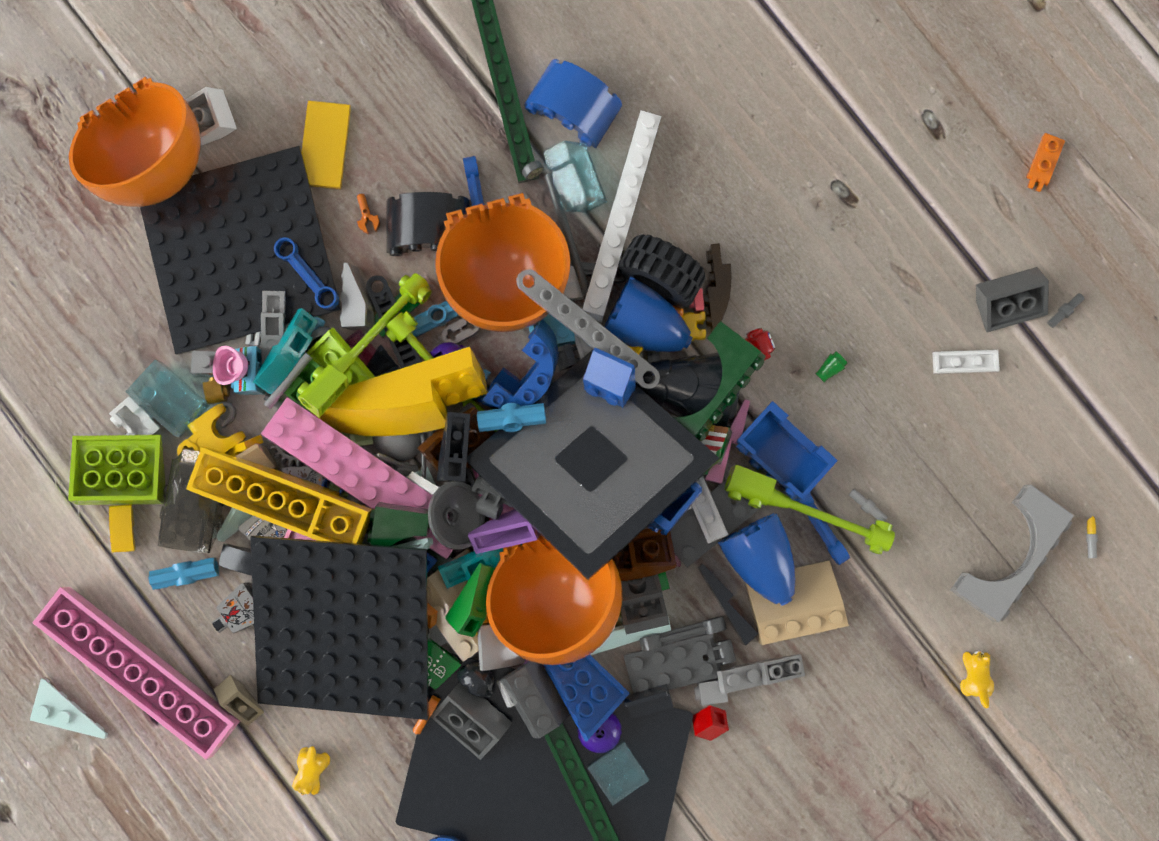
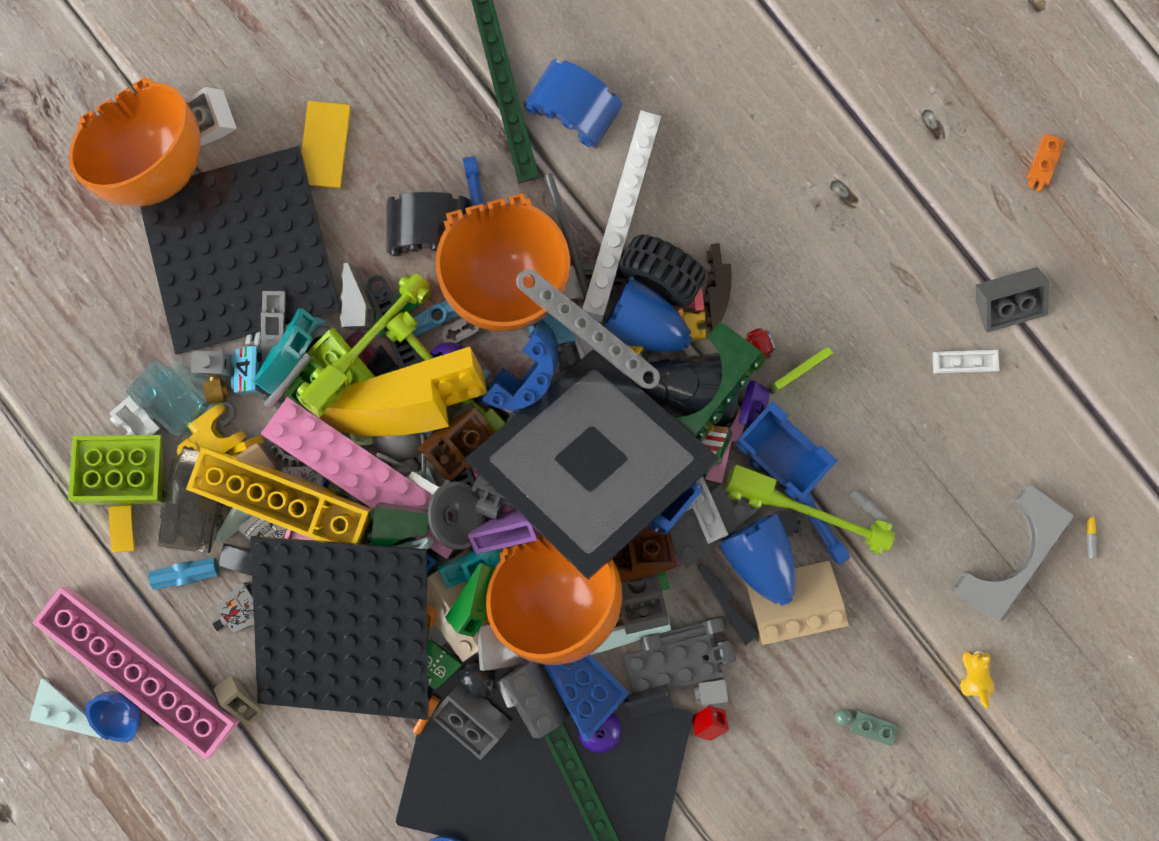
bright pink helmet [213,346,248,385] -> none
blue piece [274,237,339,310] -> none
yellow animal [292,746,330,796] -> none
orange bar [357,194,380,235] -> none
black slope [437,412,470,482] -> none
dark azure piece [477,403,546,432] -> none
dark grey tile [522,161,544,180] -> none
clear light blue piece [543,141,607,213] -> none
slope [583,347,636,408] -> none
clear light blue plate [588,742,649,806] -> none
light grey slope [717,654,805,694] -> none
green cone [815,351,848,382] -> none
dark grey bar [1047,293,1085,328] -> none
none -> blue cylinder [85,691,141,743]
none -> dark purple plate [739,380,771,427]
none -> lime tile [769,347,833,394]
none -> black plate [777,512,801,536]
none -> sand green plate [834,709,899,746]

